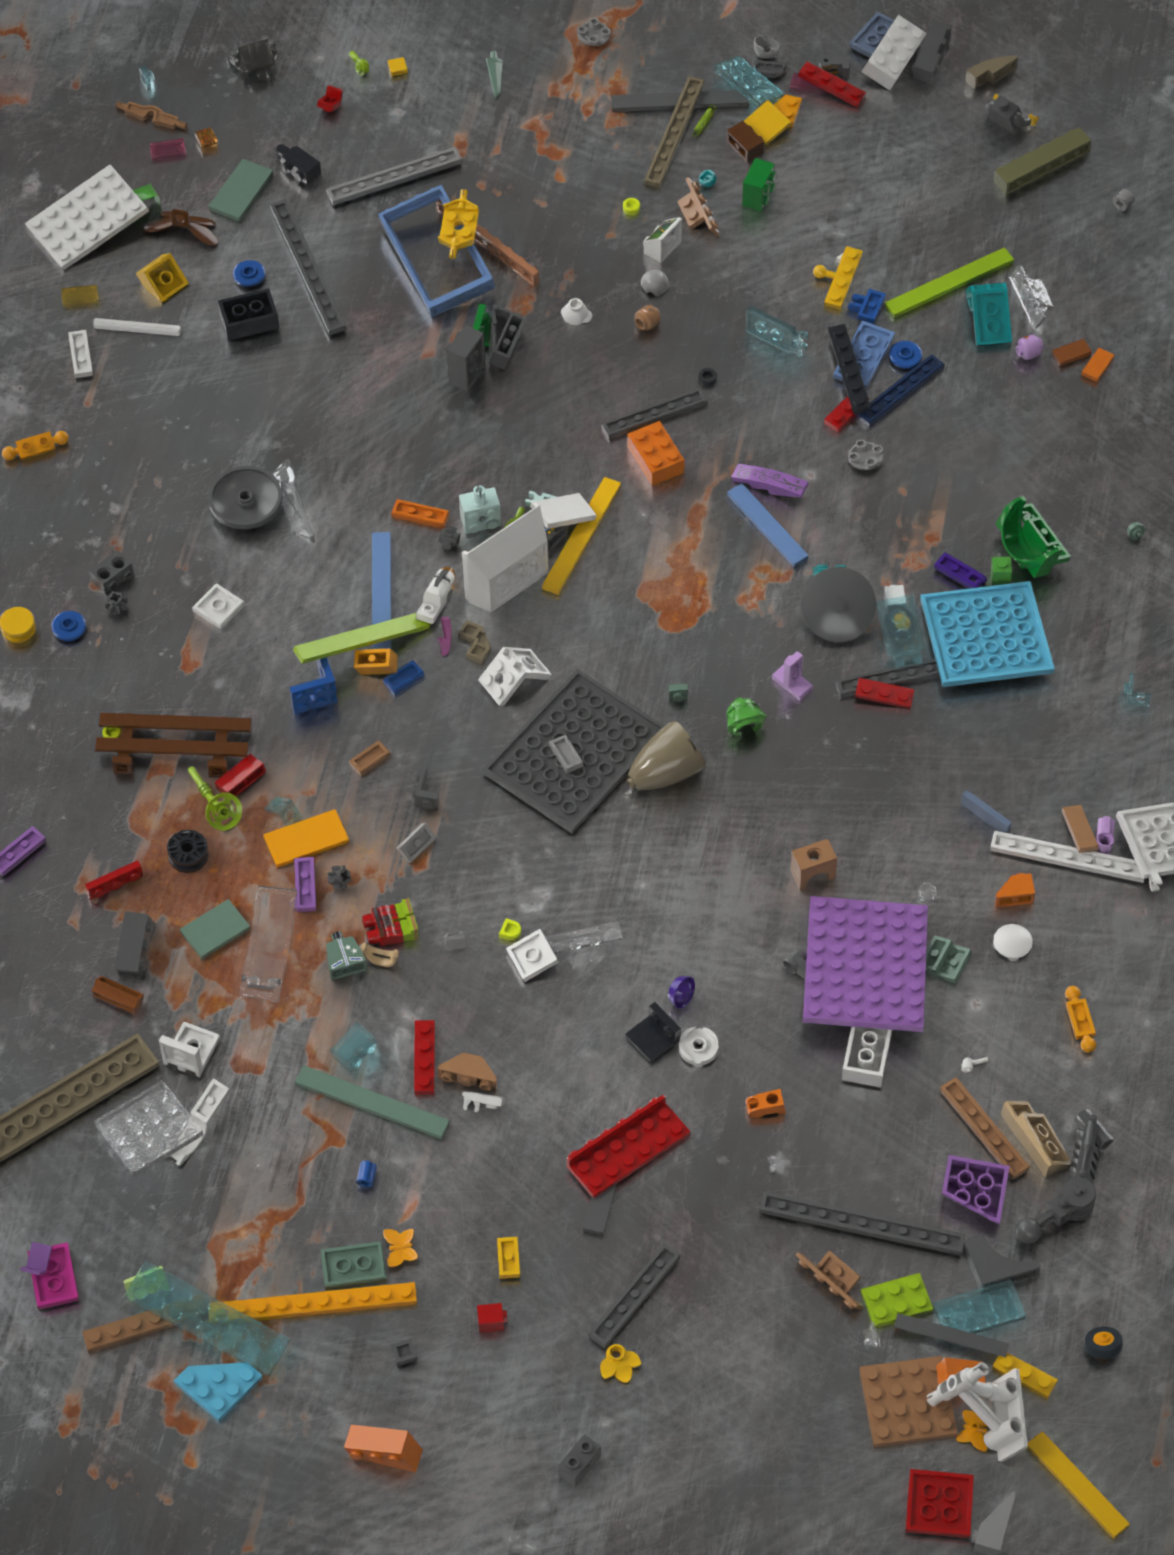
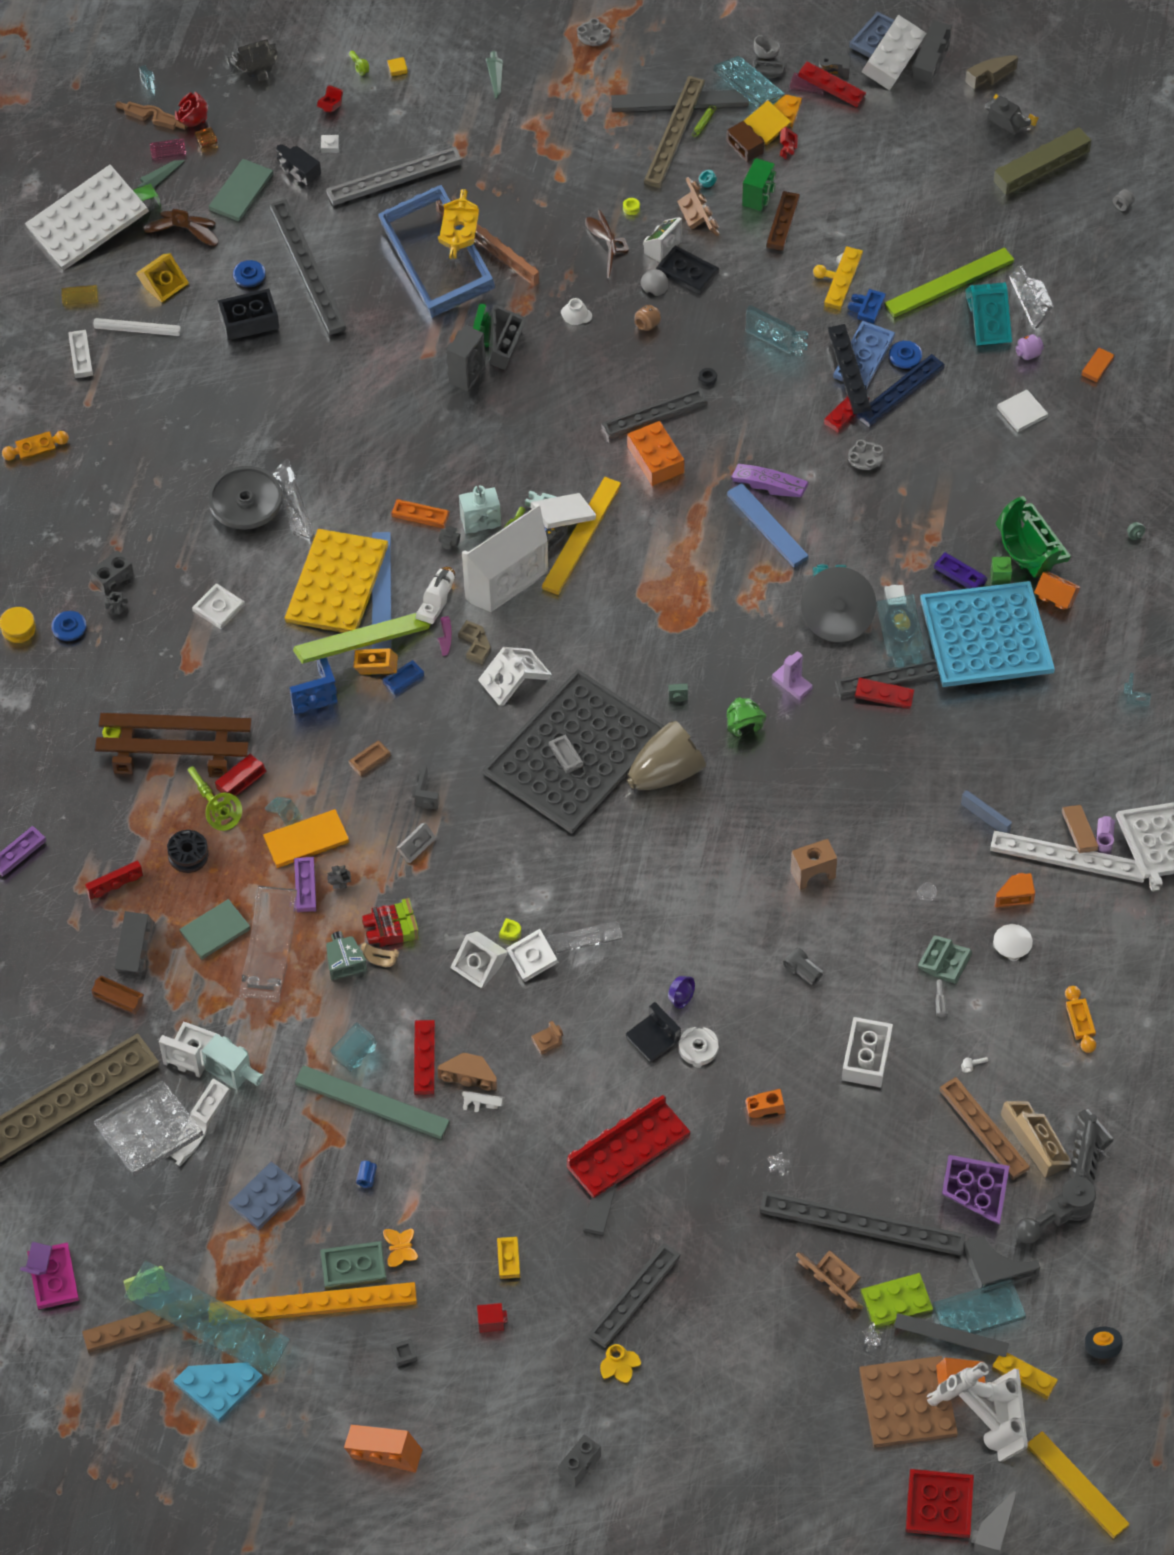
medium lavender plate [803,896,928,1032] -> none
light orange piece [956,1410,988,1452] -> none
dark orange tile [1051,338,1092,367] -> none
none -> sand green bar [137,160,185,188]
none -> red cylinder [175,92,208,127]
none -> light aqua brick [202,1034,264,1090]
none -> sand blue plate [229,1161,301,1231]
none -> yellow plate [284,529,389,633]
none -> white plate [321,135,339,153]
none -> white slope [450,931,508,988]
none -> medium nougat bracket [531,1021,563,1055]
none -> reddish brown piece [585,210,629,279]
none -> black tile [656,245,719,295]
none -> reddish brown plate [766,191,800,251]
none -> red plate [780,127,798,160]
none -> light grey axle [935,979,948,1018]
none -> white tile [997,390,1048,432]
none -> orange brick [1034,571,1081,610]

